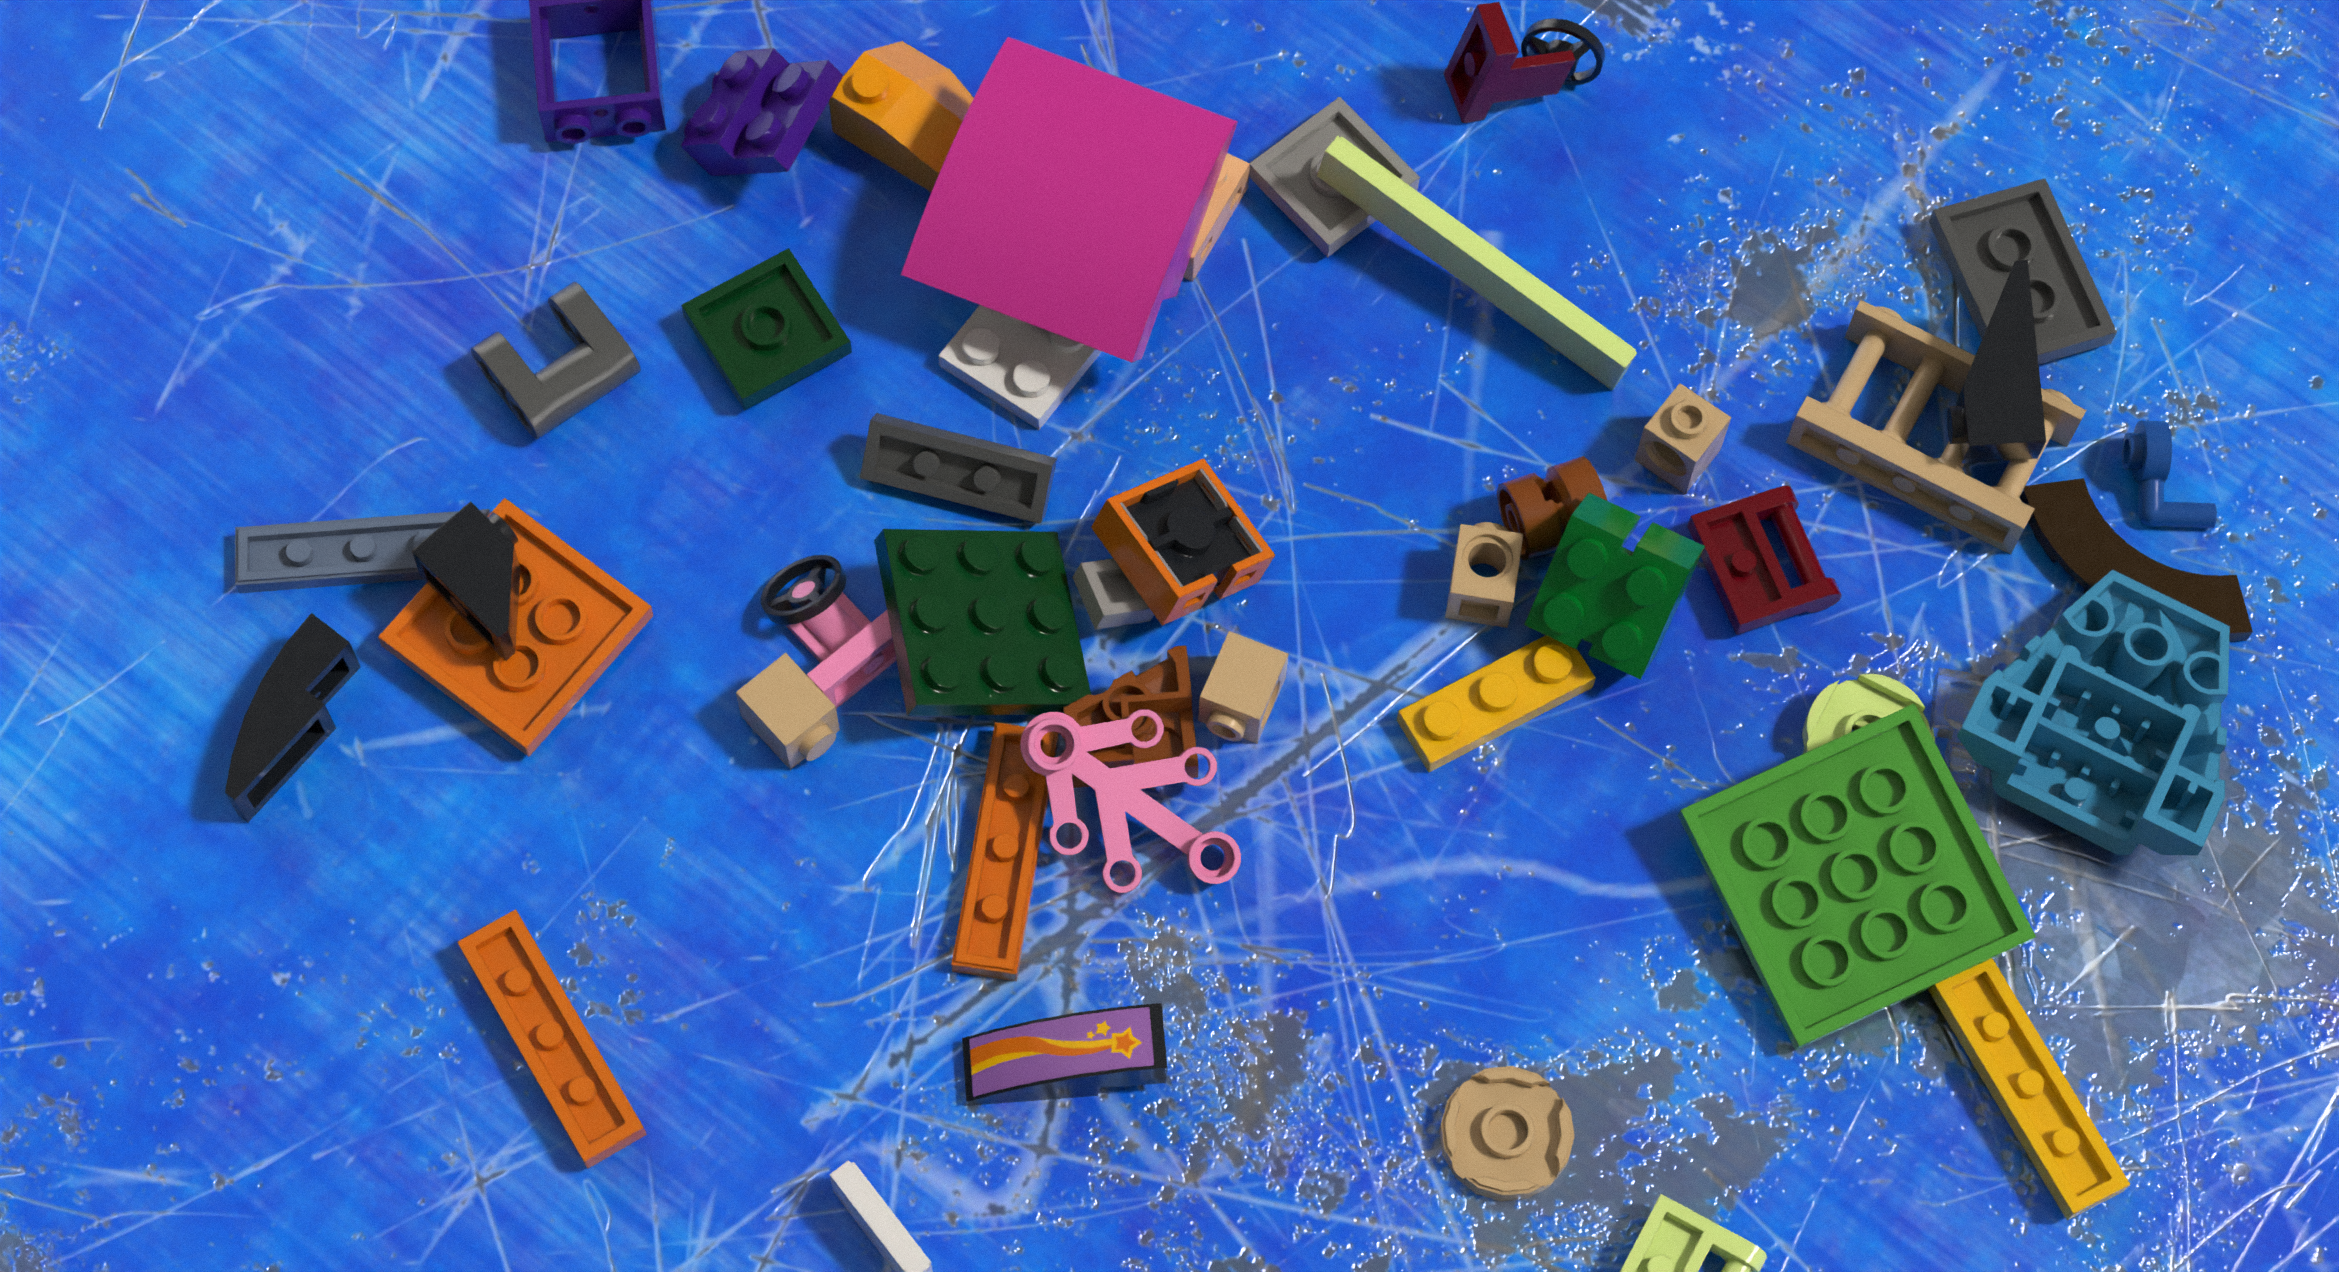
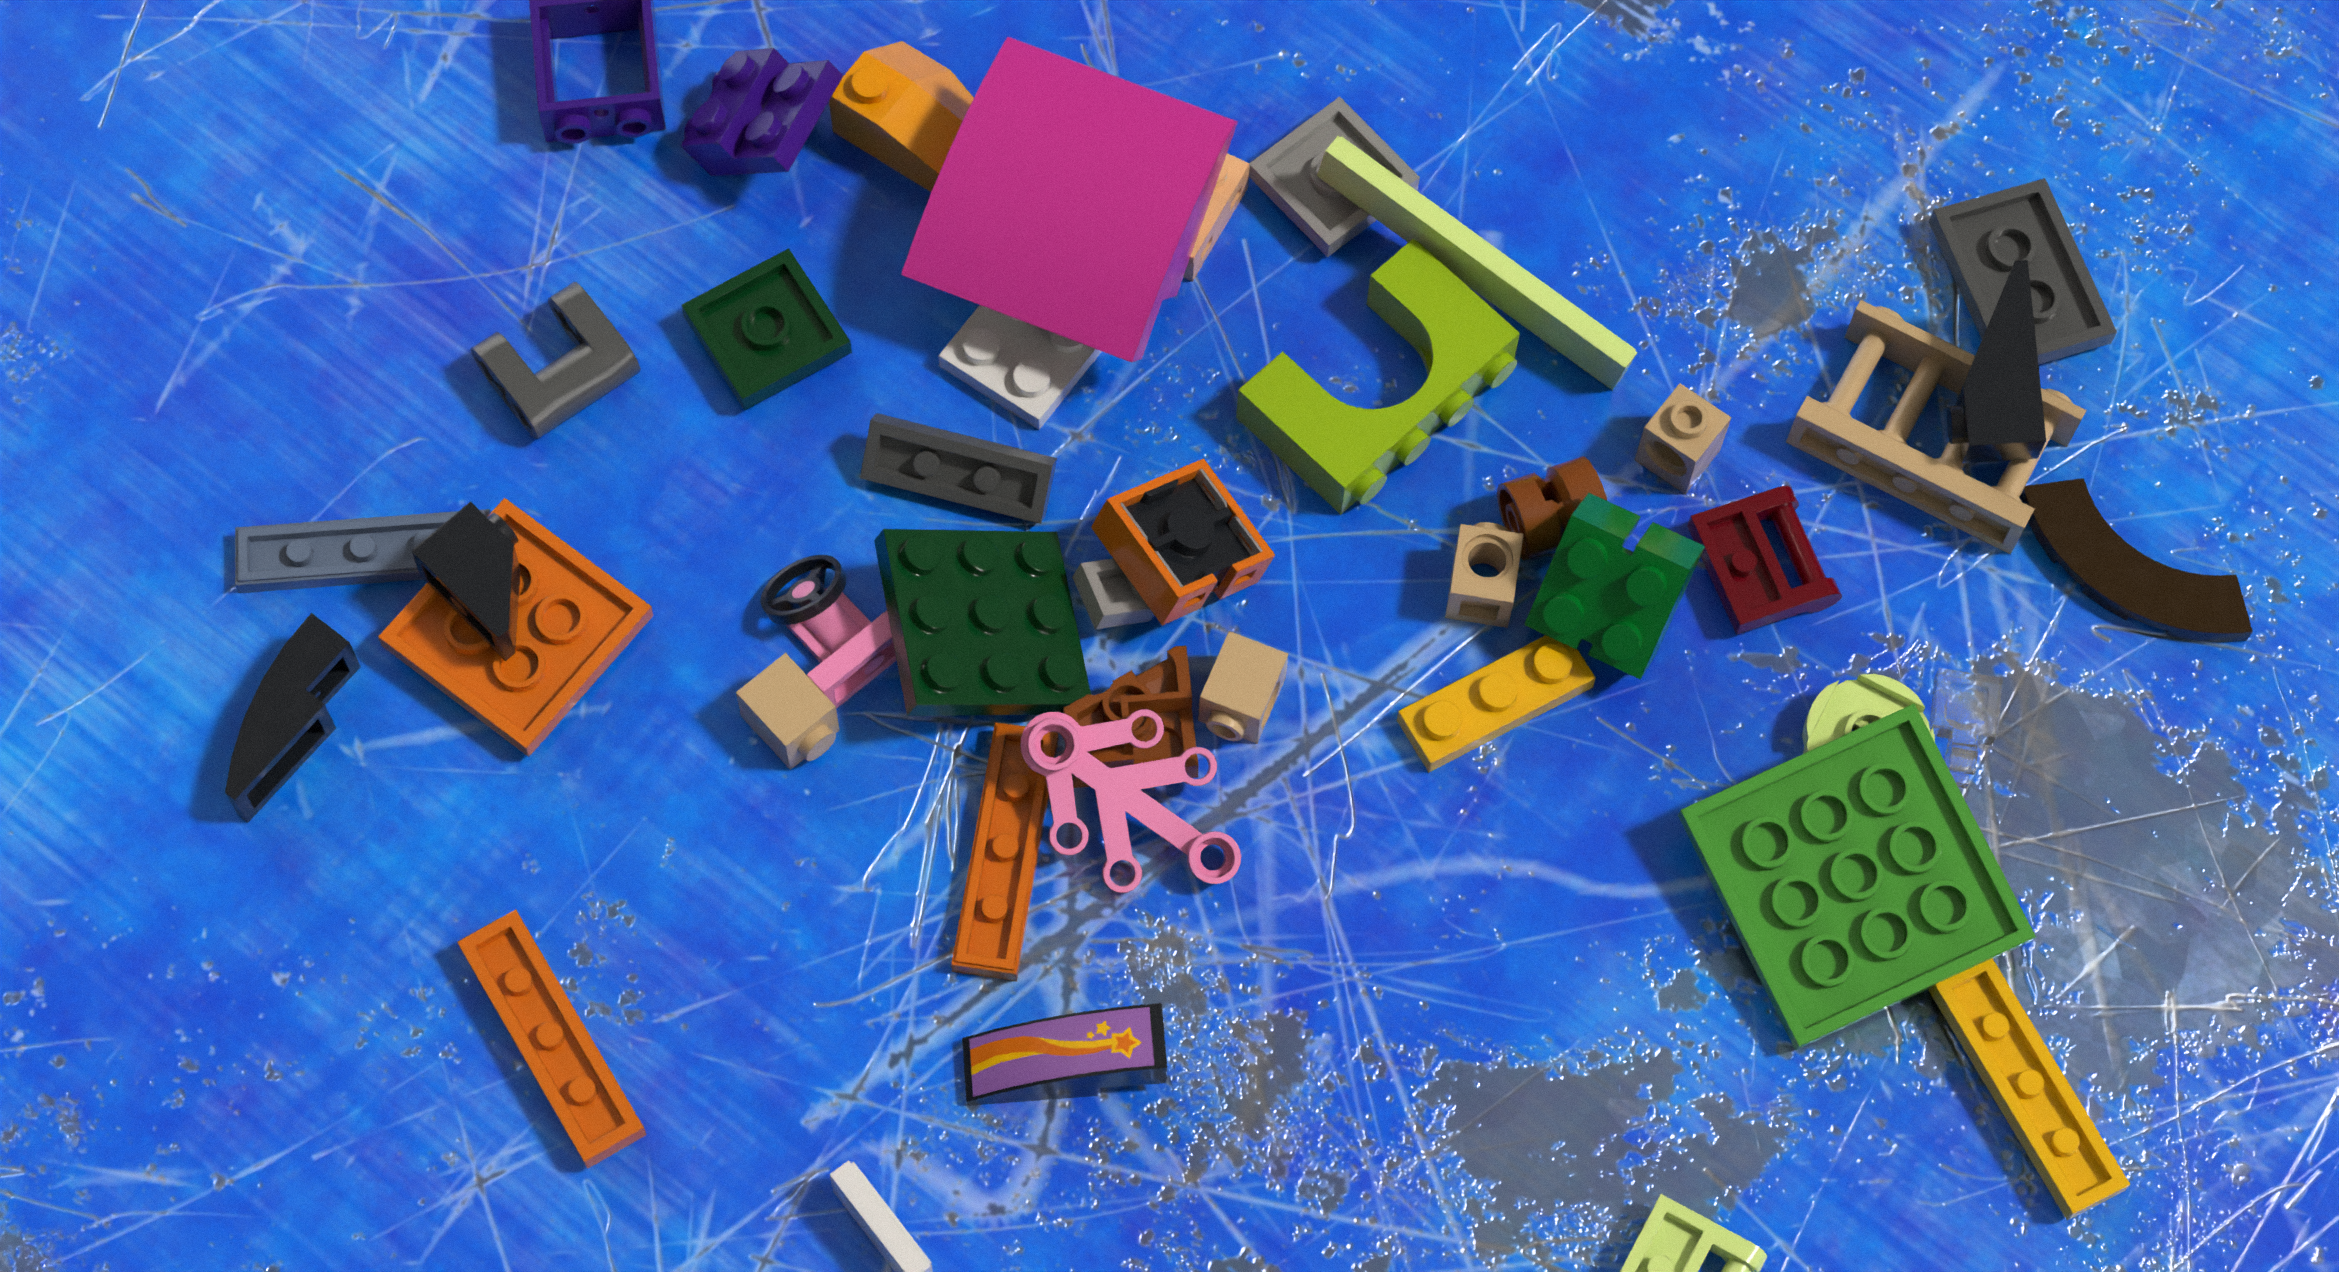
tan tile [1439,1066,1575,1201] -> none
piece [1443,2,1605,123] -> none
dark azure wedge [1957,569,2230,855] -> none
blue plate [2122,421,2217,528] -> none
none -> lime arch [1236,238,1520,514]

